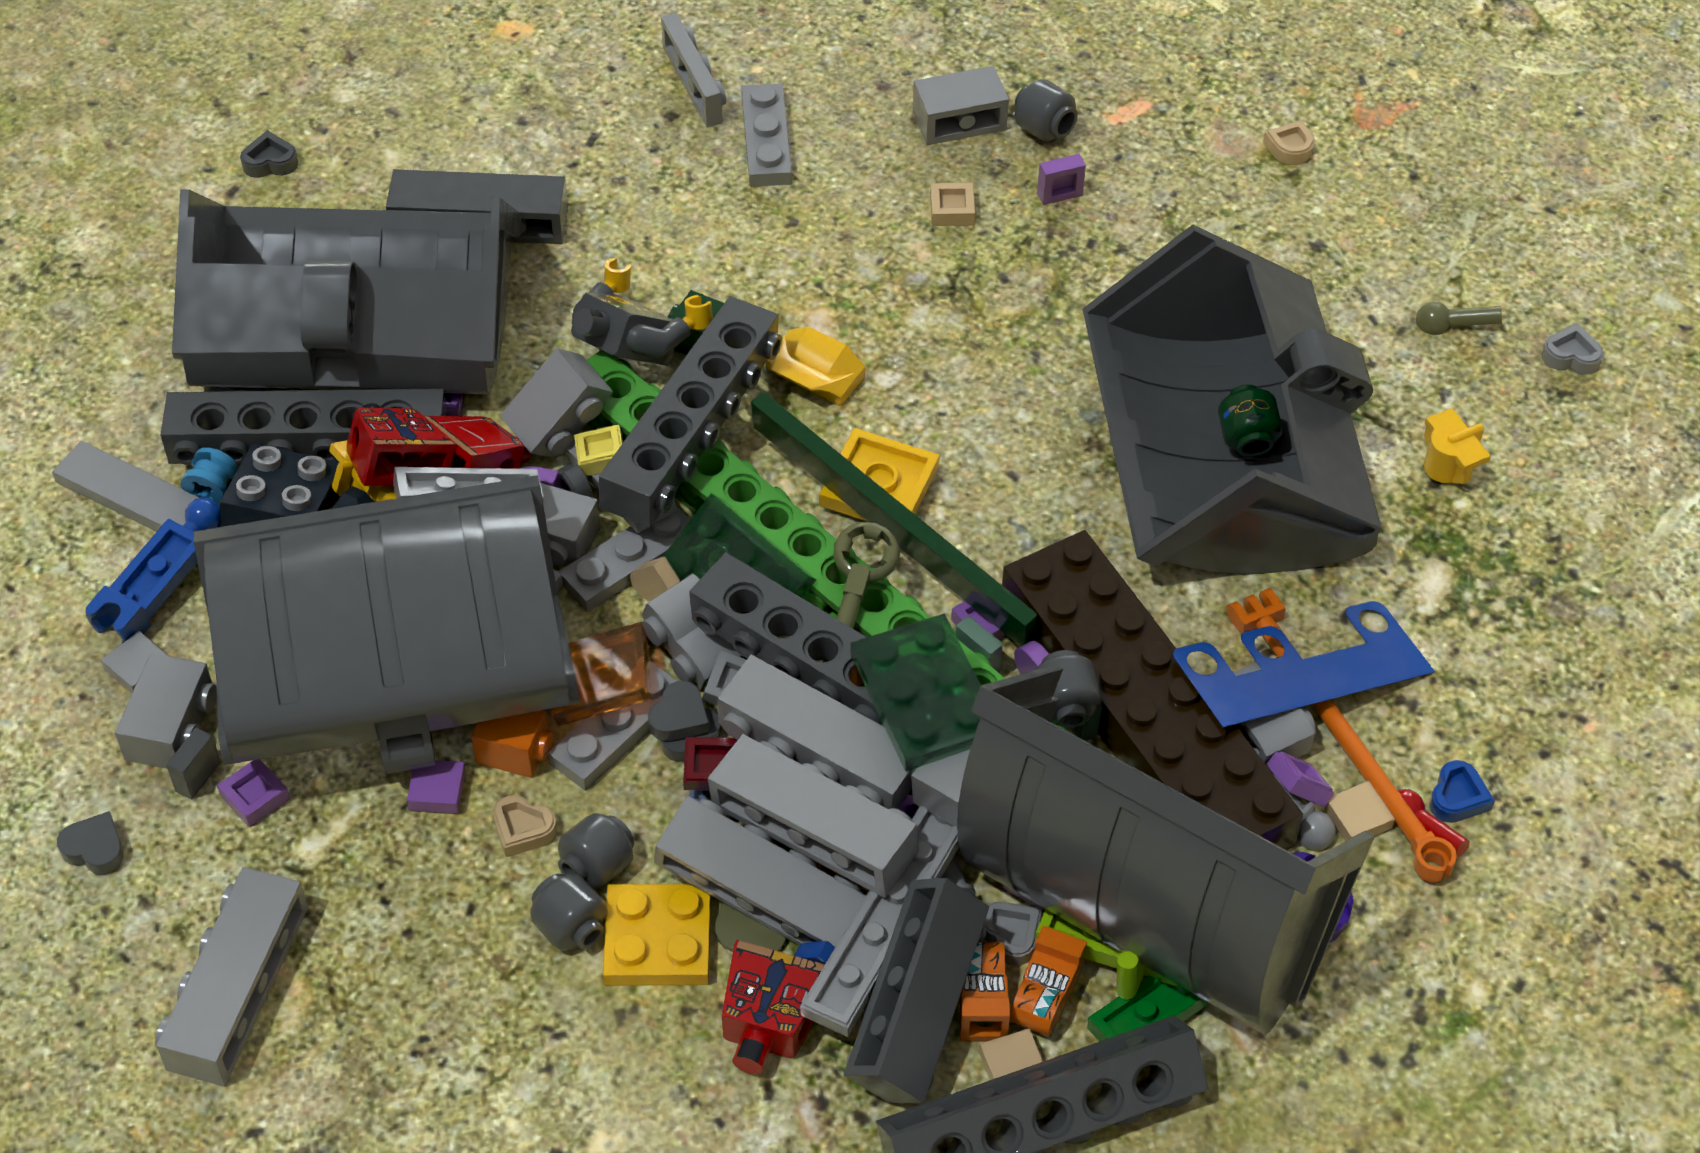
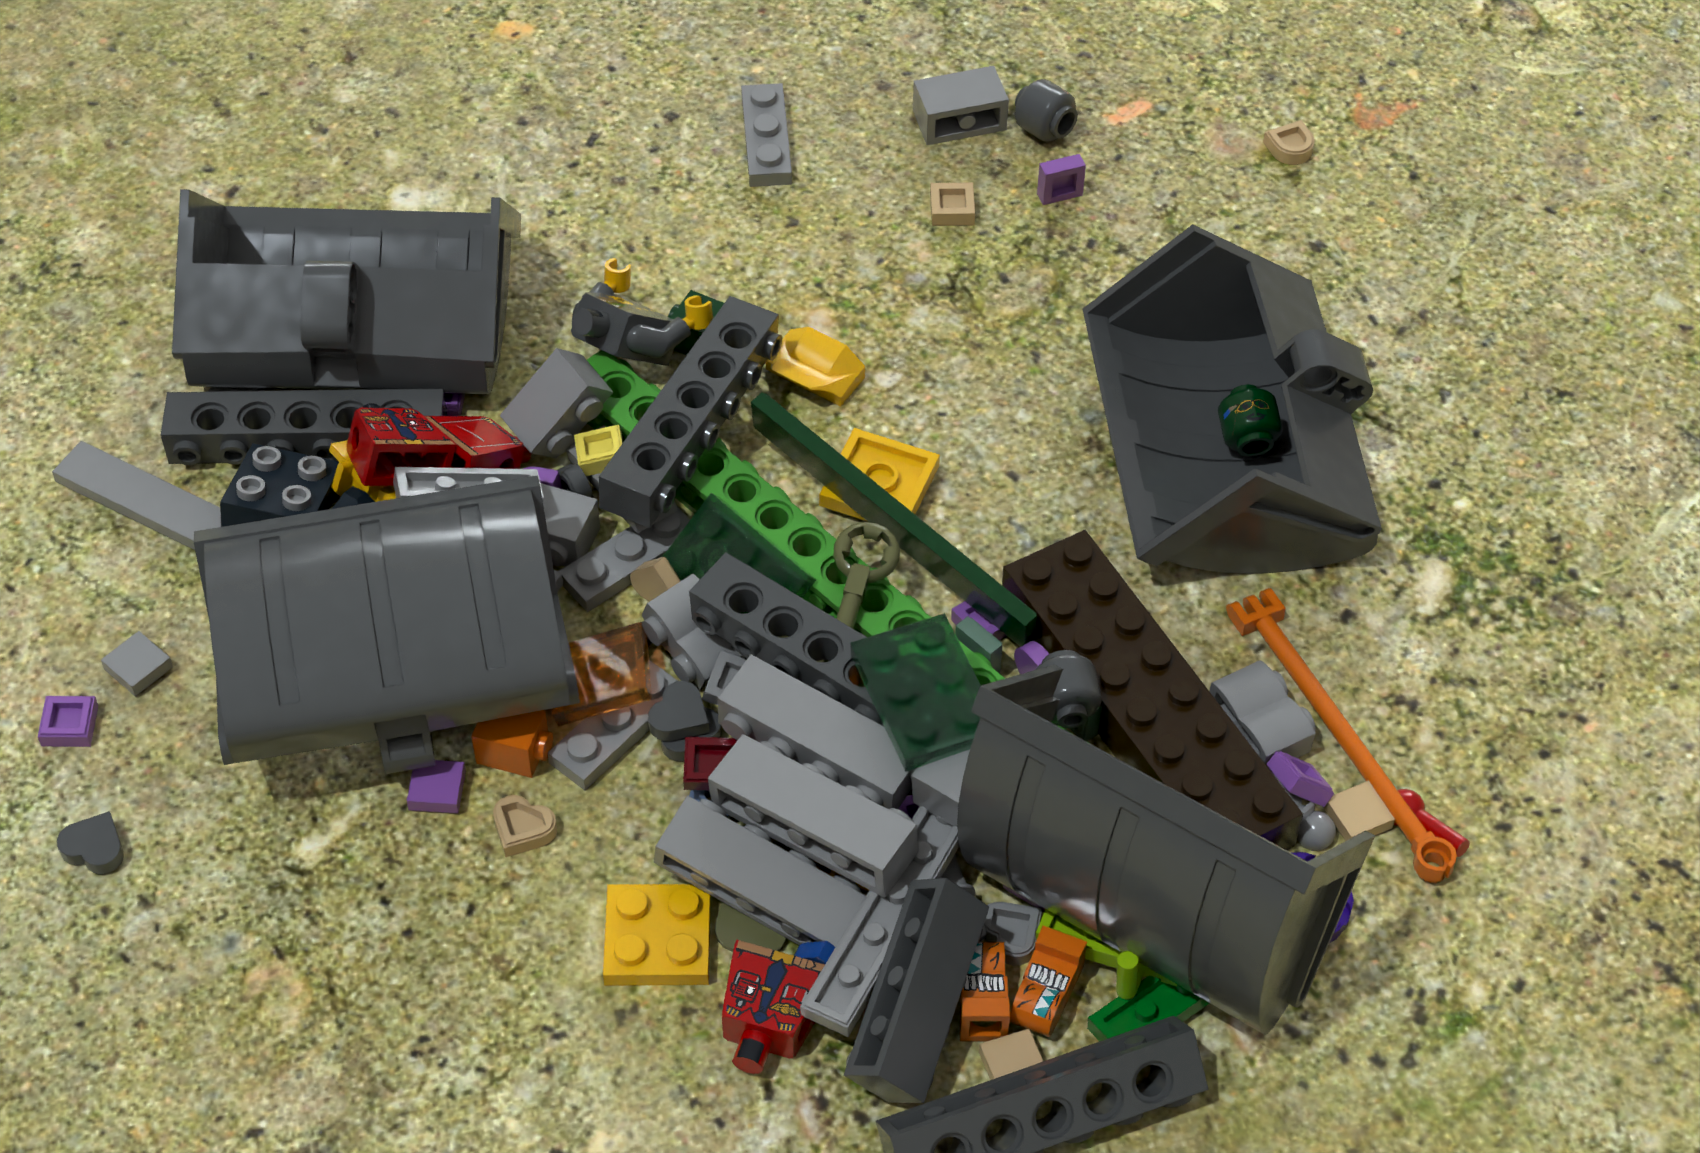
blue plate [85,497,221,643] -> none
light grey brick [115,653,217,768] -> none
light grey brick [155,867,308,1087] -> none
dark grey tile [166,728,221,800] -> none
dark azure wheel [180,448,238,505] -> none
medium lavender tile [217,759,290,827] -> none
dark grey tile [240,130,298,178] -> none
dark grey brick [386,169,568,244] -> none
dark grey head [530,874,608,951] -> none
dark grey head [558,813,634,890] -> none
light grey plate [661,13,726,127] -> none
blue piece [1173,601,1435,727] -> none
olive bar [1416,302,1502,335] -> none
yellow piece [1424,408,1491,484] -> none
blue tile [1429,760,1495,823] -> none
light grey tile [1542,323,1604,374] -> none
none -> medium lavender tile [37,696,98,747]

